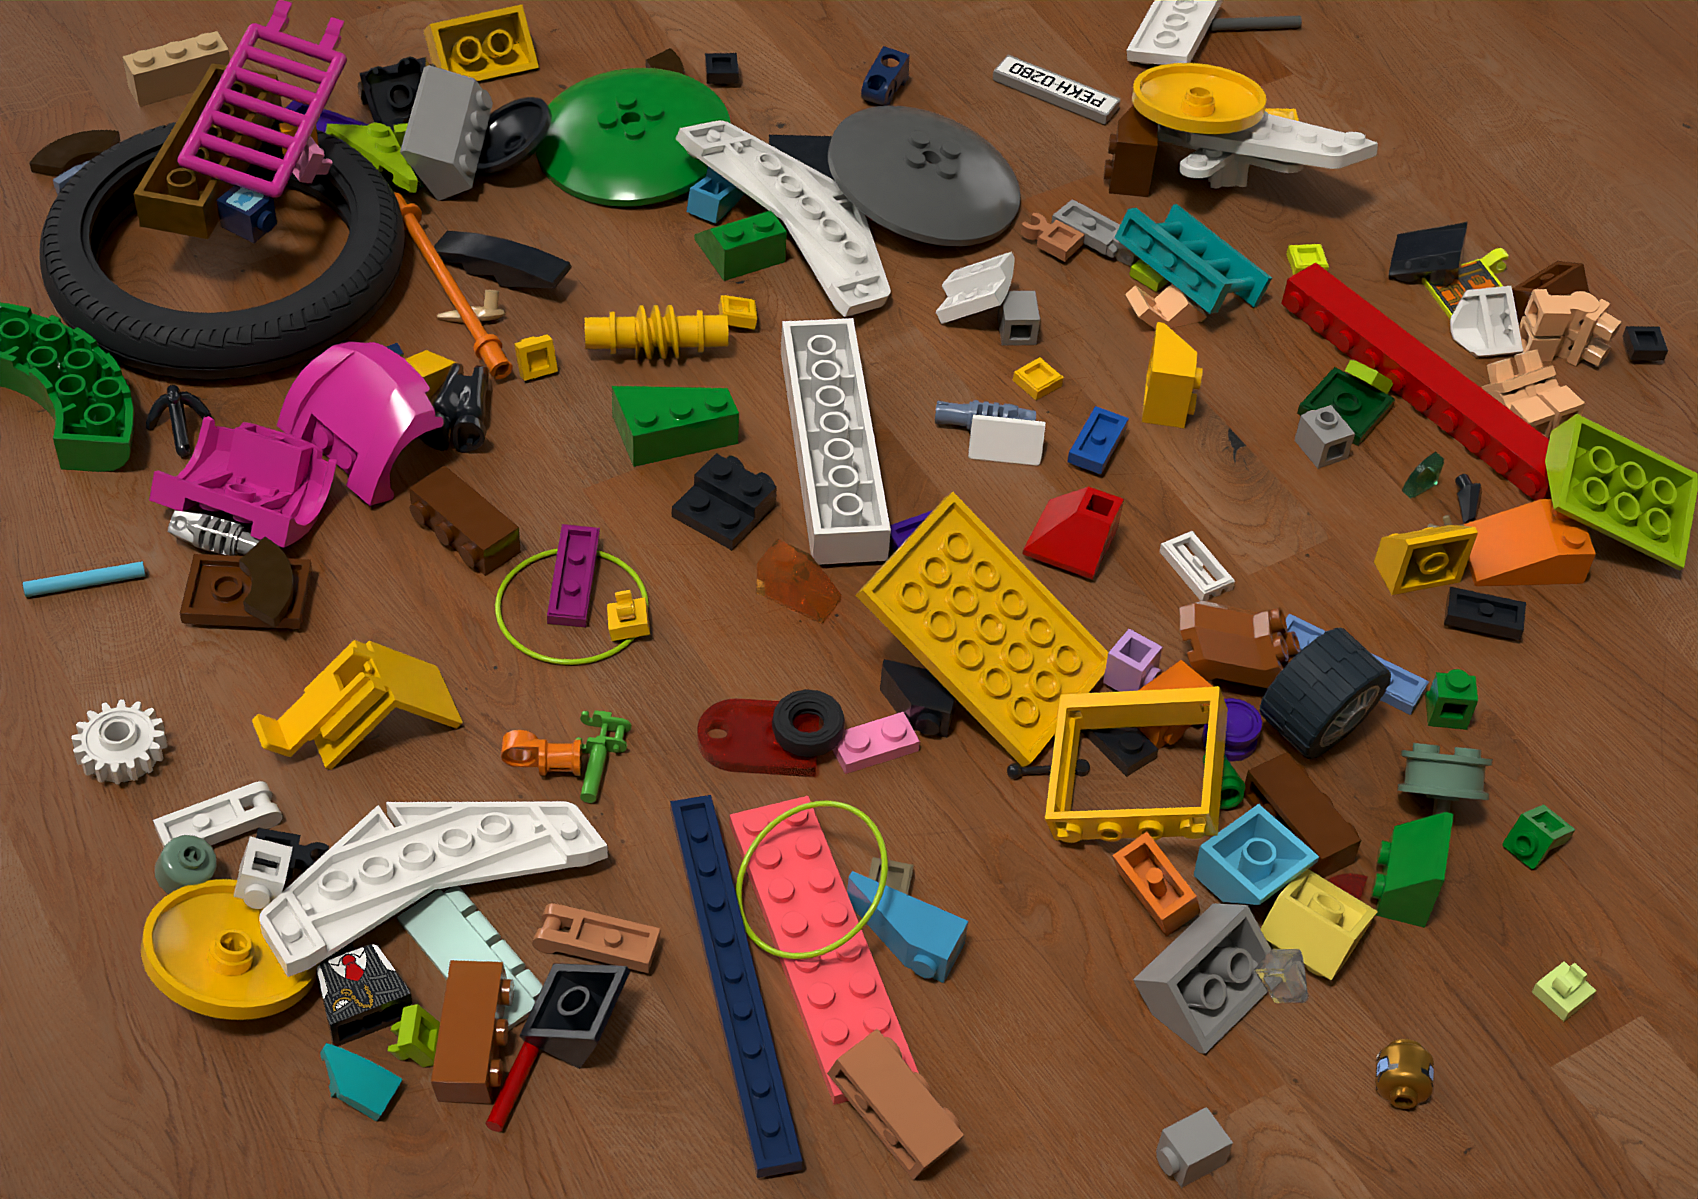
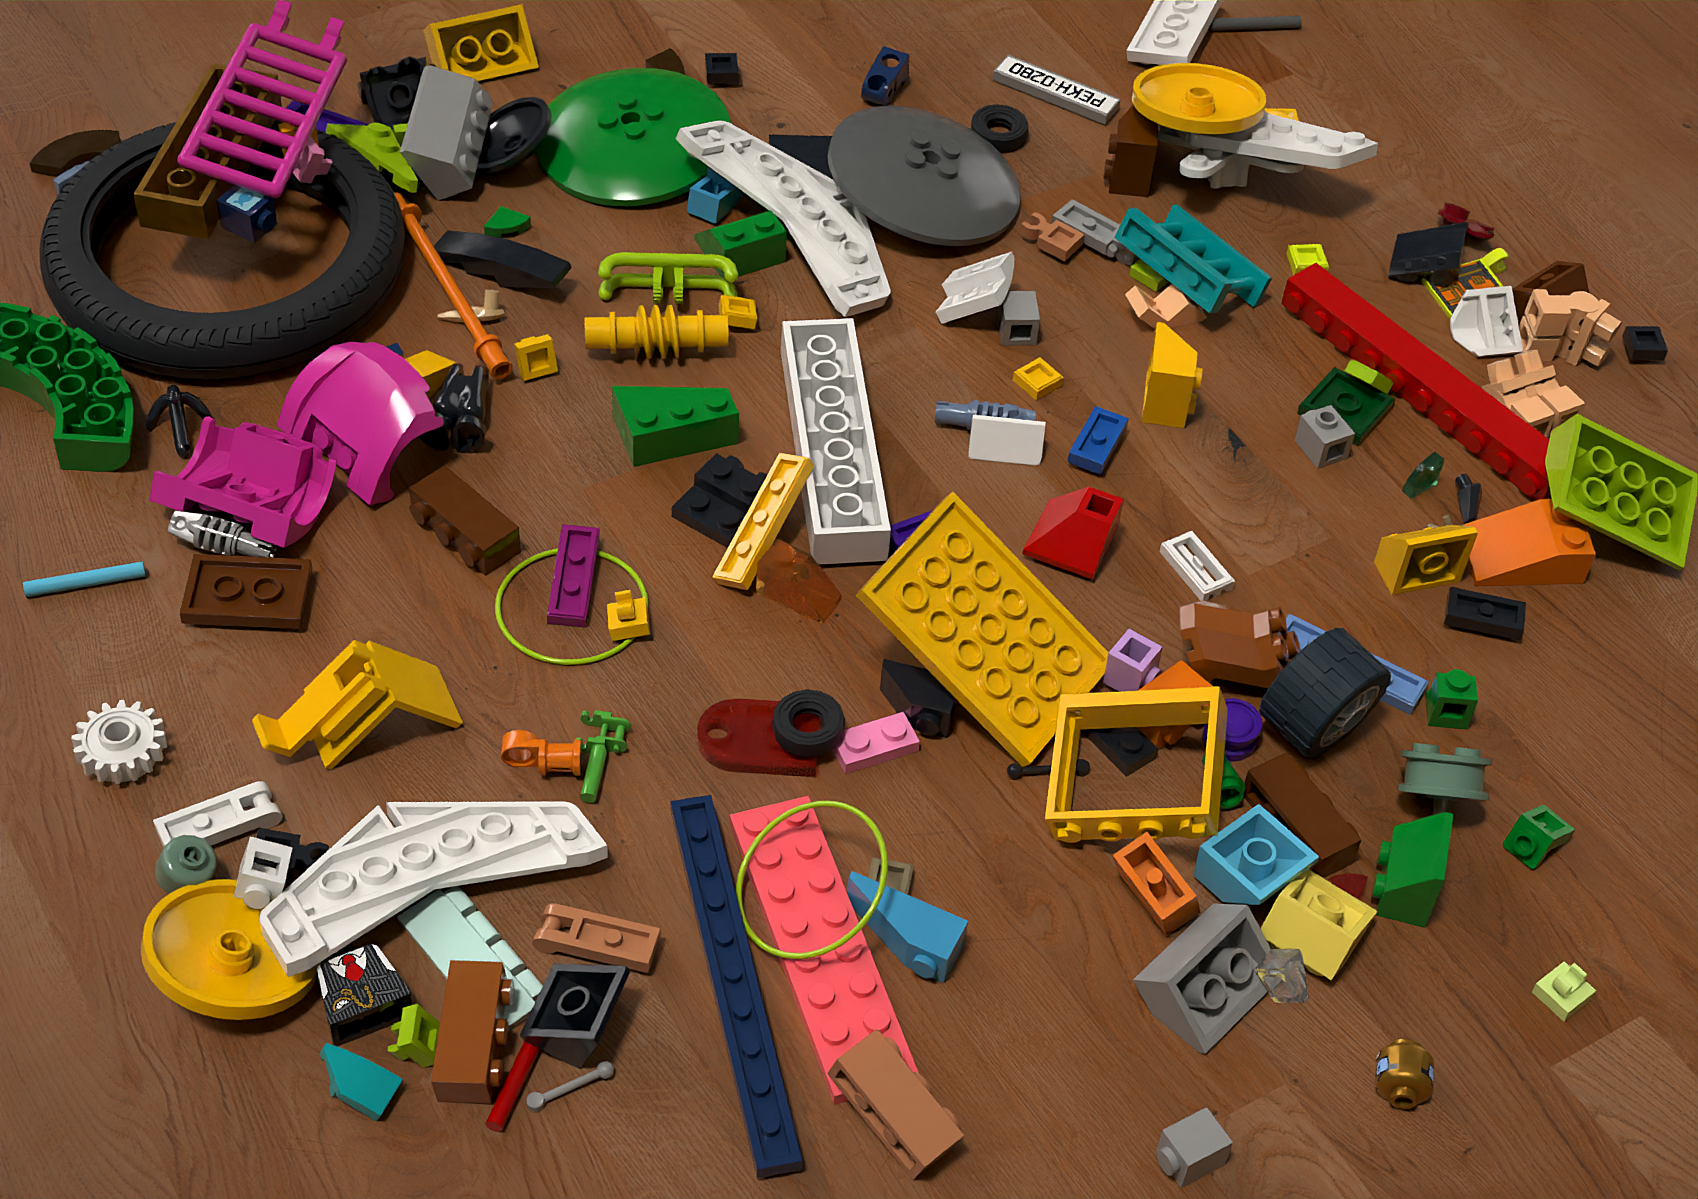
tan brick [122,31,230,107] -> none
dark brown tile [239,537,294,628] -> none
none -> green tile [484,206,531,238]
none -> light grey hinge [526,1061,614,1112]
none -> lime piece [598,252,738,304]
none -> yellow tile [712,453,814,590]
none -> black tyre [971,104,1028,153]
none -> dark red plate [1437,202,1495,240]

